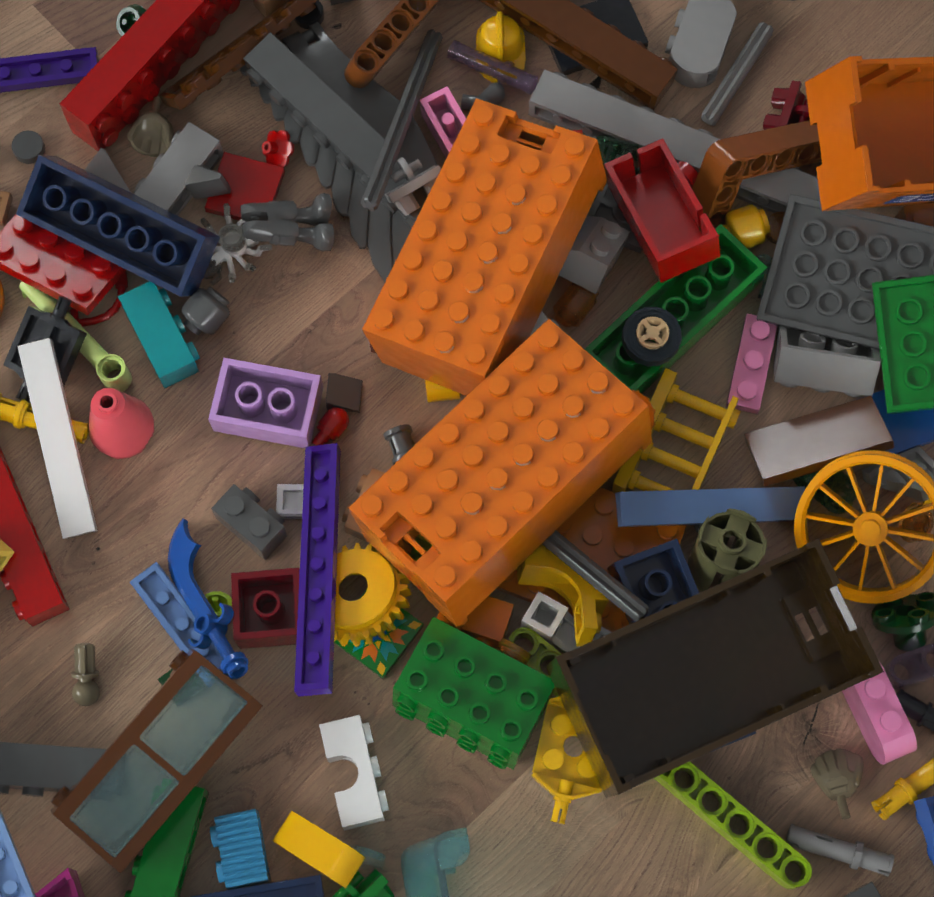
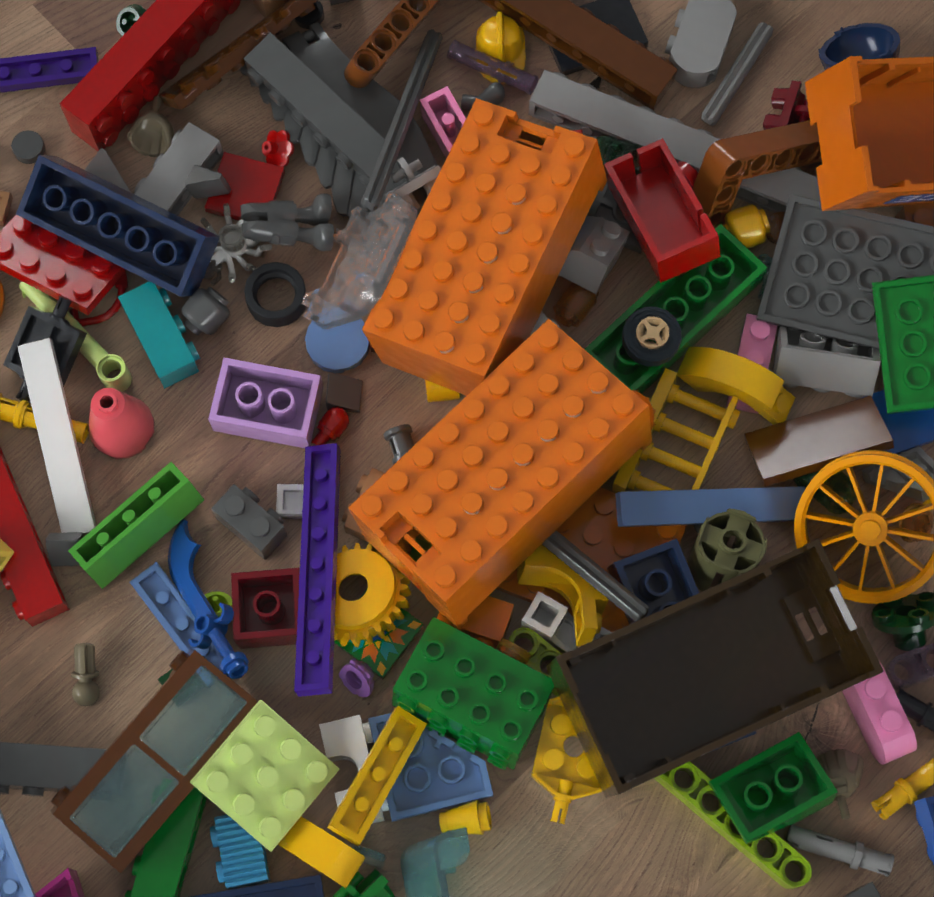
none -> dark grey slope [45,532,83,566]
none -> bright green brick [68,462,204,589]
none -> yellowish green plate [190,700,340,852]
none -> black tyre [244,262,307,327]
none -> clear tile [301,192,418,329]
none -> medium blue tile [305,309,370,373]
none -> yellow plate [327,706,427,846]
none -> medium lavender animal [339,659,375,697]
none -> medium blue plate [368,713,494,822]
none -> yellow cone [439,800,492,835]
none -> yellow arch [677,347,796,425]
none -> green slope [709,732,838,844]
none -> dark blue cylinder [818,23,900,70]

